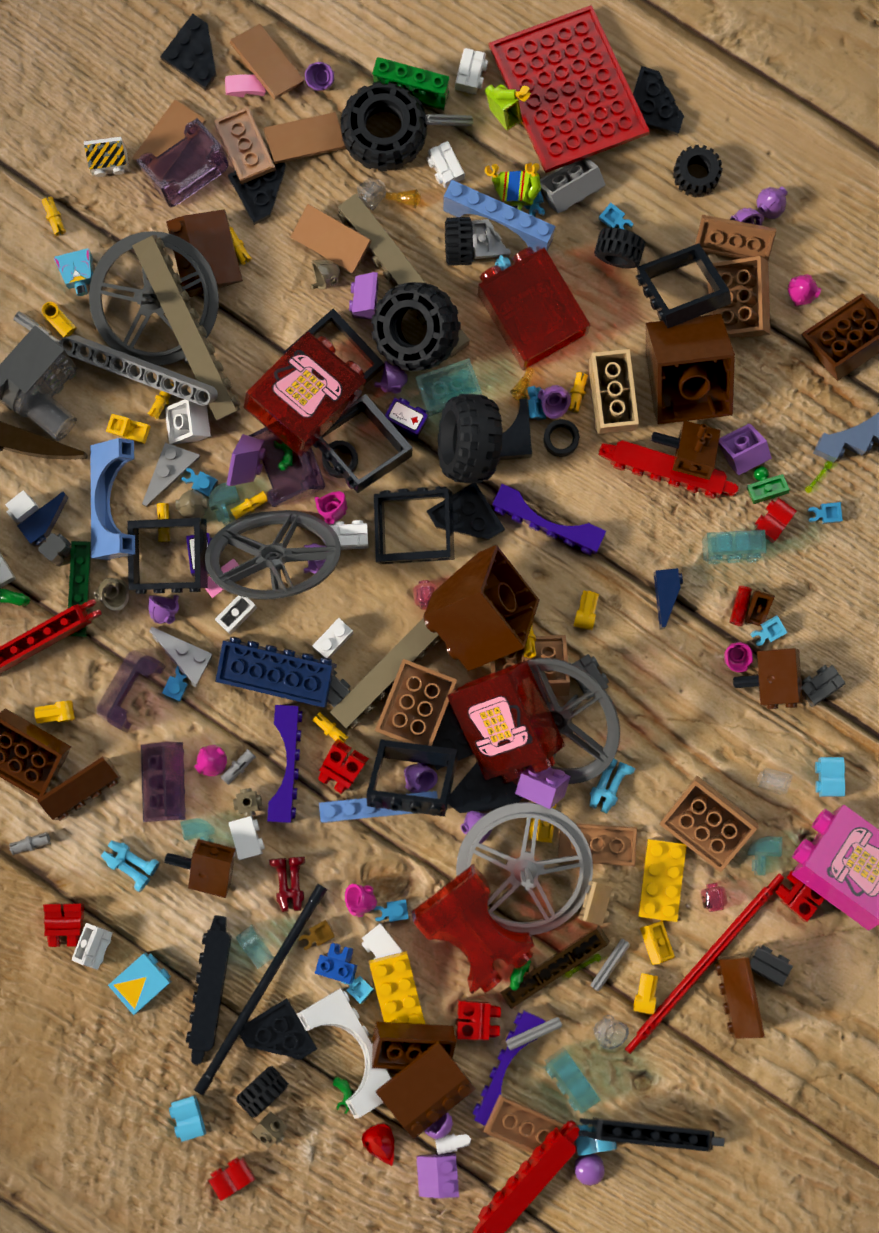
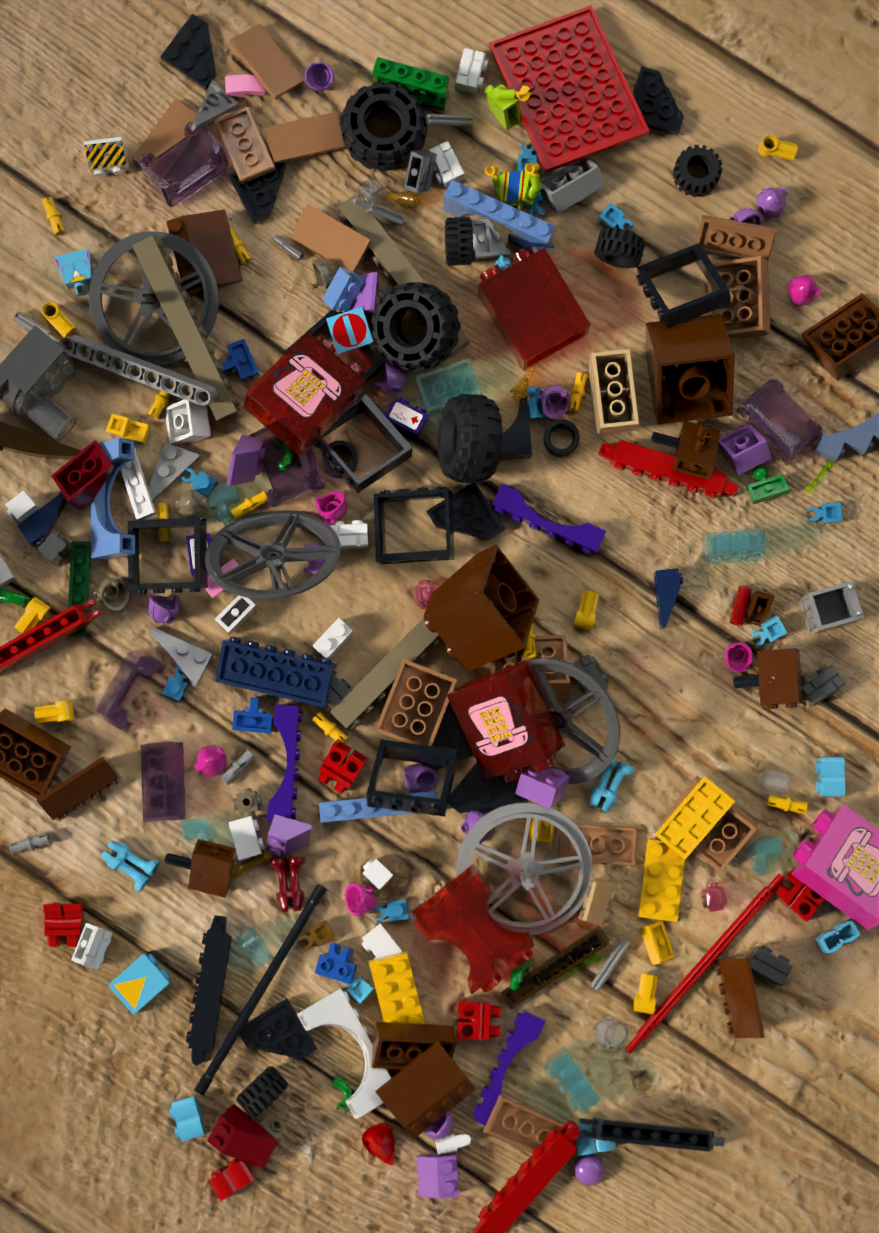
light grey axle [506,1017,562,1050] -> none
red brick [755,498,797,543] -> none
none -> yellow piece [14,597,51,634]
none -> dark red slope [51,440,115,511]
none -> white plate [120,447,156,520]
none -> light grey wing [190,80,239,131]
none -> dark red slope [207,1104,279,1168]
none -> blue hinge [222,339,259,381]
none -> blue hinge [232,697,273,734]
none -> pearl gold bar [232,850,277,879]
none -> medium lavender slope [266,815,312,856]
none -> flat silver pin [273,235,304,260]
none -> medium blue brick [322,267,364,313]
none -> piece [326,307,374,355]
none -> light grey axle [353,198,404,225]
none -> white brick [363,859,393,890]
none -> dark grey brick [404,149,437,193]
none -> dark blue piece [508,234,554,252]
none -> dark azure plate [517,142,537,171]
none -> yellow plate [655,775,735,859]
none -> windscreen [736,379,822,466]
none -> yellow piece [758,135,798,161]
none -> yellow pin [767,794,808,814]
none -> light grey container [800,581,864,635]
none -> medium azure brick [815,920,860,953]

